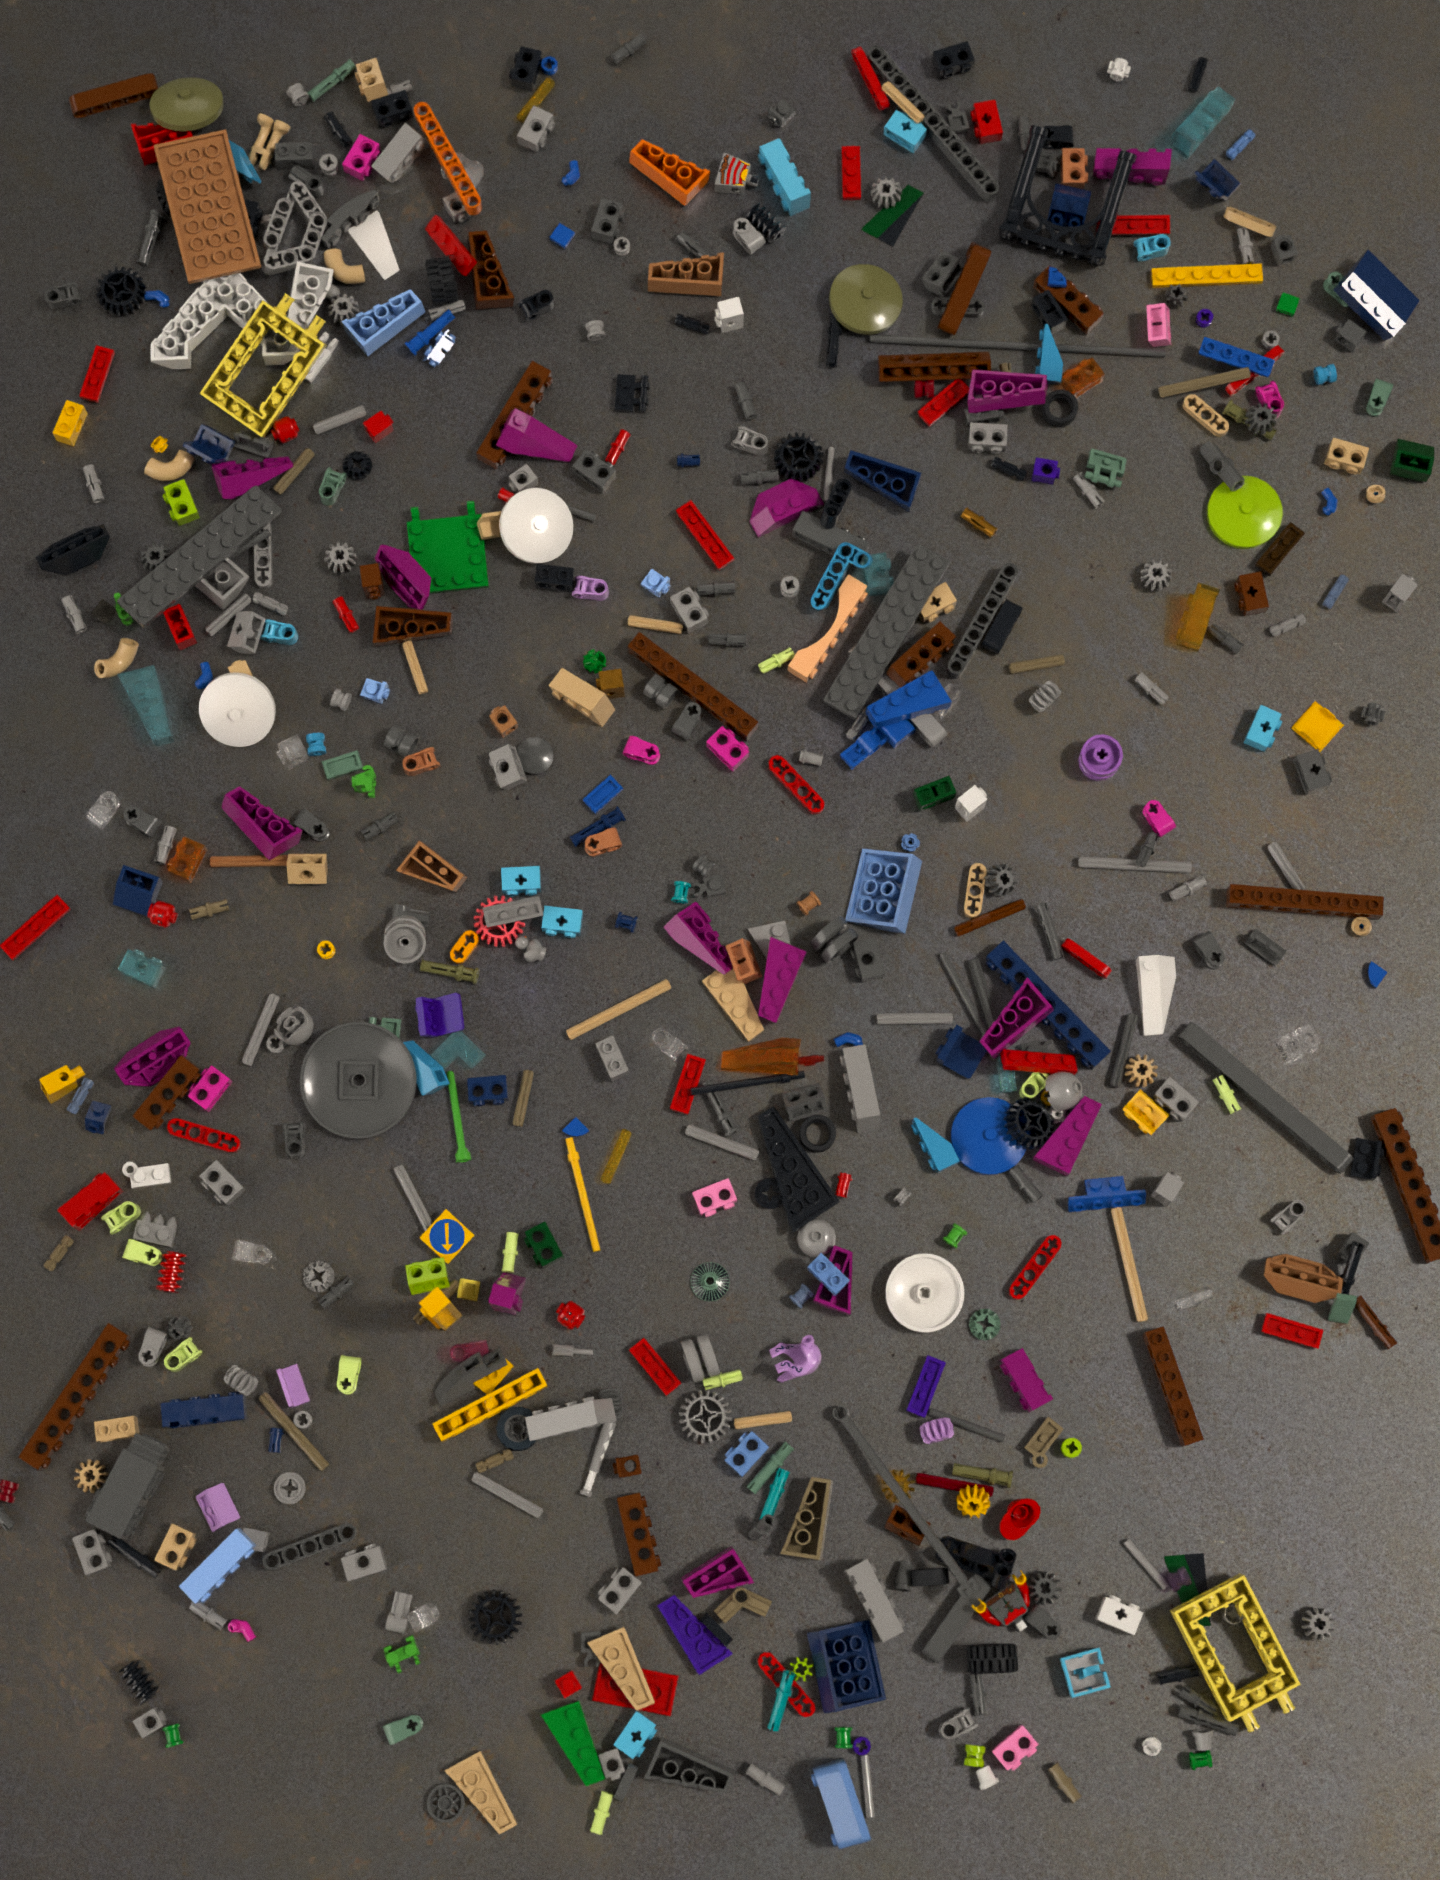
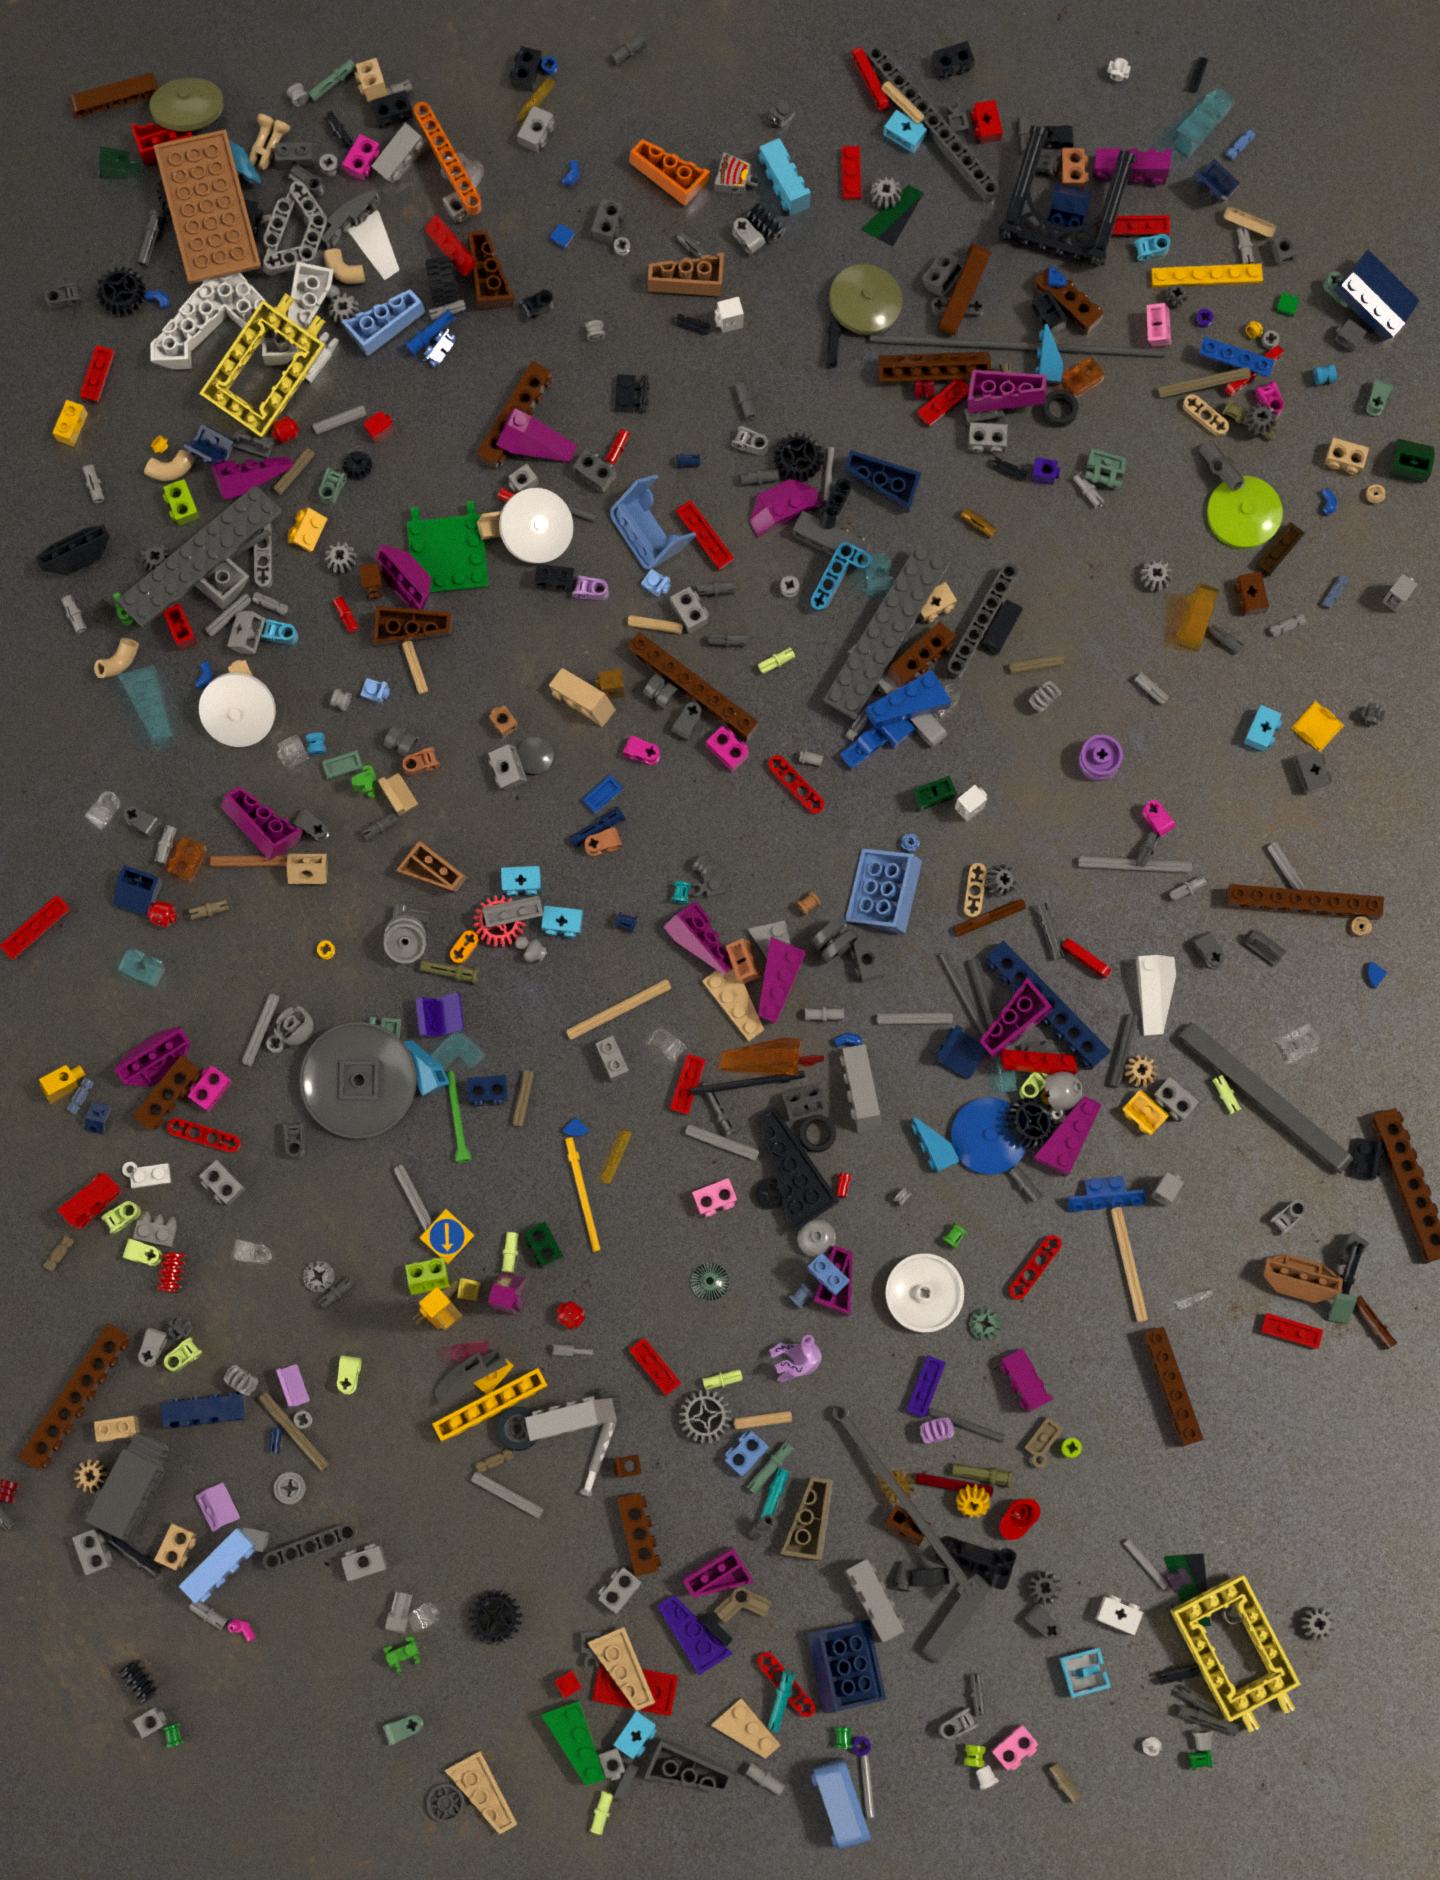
green gear [583,649,606,674] -> none
light grey wheel [681,1333,720,1383] -> none
light nougat arch [788,574,868,683] -> none
lime gear [789,1657,813,1682] -> none
black tyre [967,1643,1018,1674] -> none
torso [971,1570,1030,1633] -> none
none -> clear green torso [99,146,141,179]
none -> yellow bracket [287,508,328,552]
none -> tan panel [378,773,418,816]
none -> medium blue windscreen [610,475,696,569]
none -> tan wing [711,1698,780,1759]
none -> light grey pin [805,1007,844,1022]
none -> yellow plate [1246,321,1263,339]

